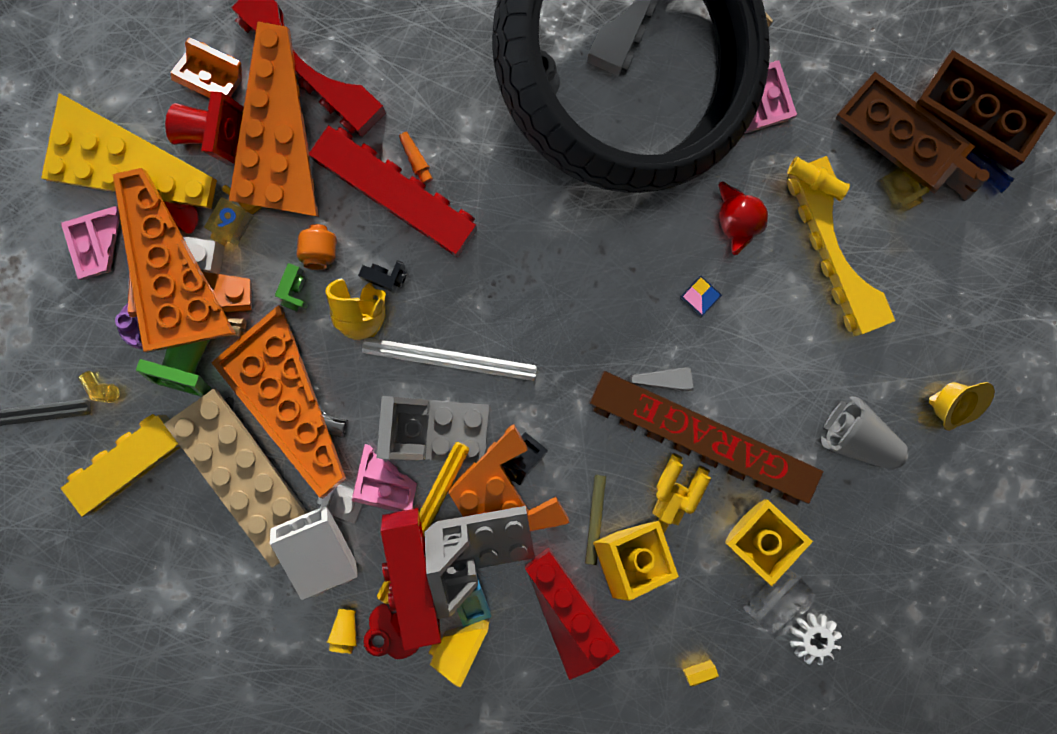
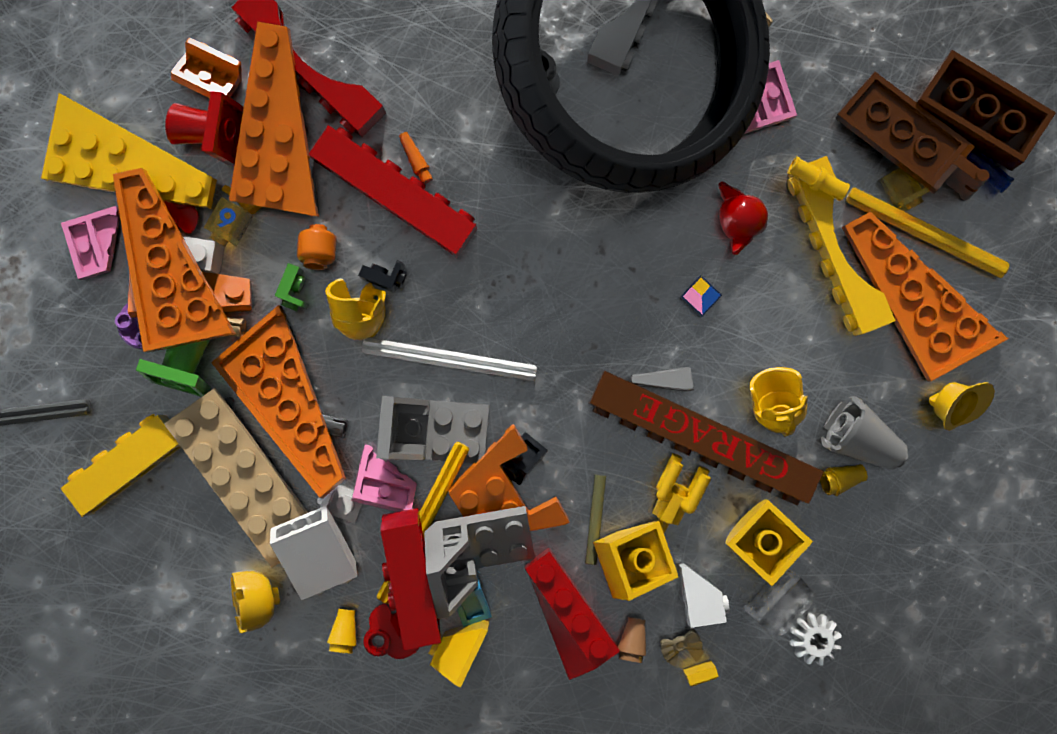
clear yellow arm [77,371,119,403] -> none
none -> yellow cylinder [231,571,280,633]
none -> medium nougat cone [618,617,646,663]
none -> dark tan piece [660,629,704,666]
none -> white slope [678,563,730,628]
none -> yellow helmet [750,367,808,437]
none -> yellow cone [820,464,868,496]
none -> orange wing [841,212,1009,382]
none -> yellow axle [846,187,1010,278]

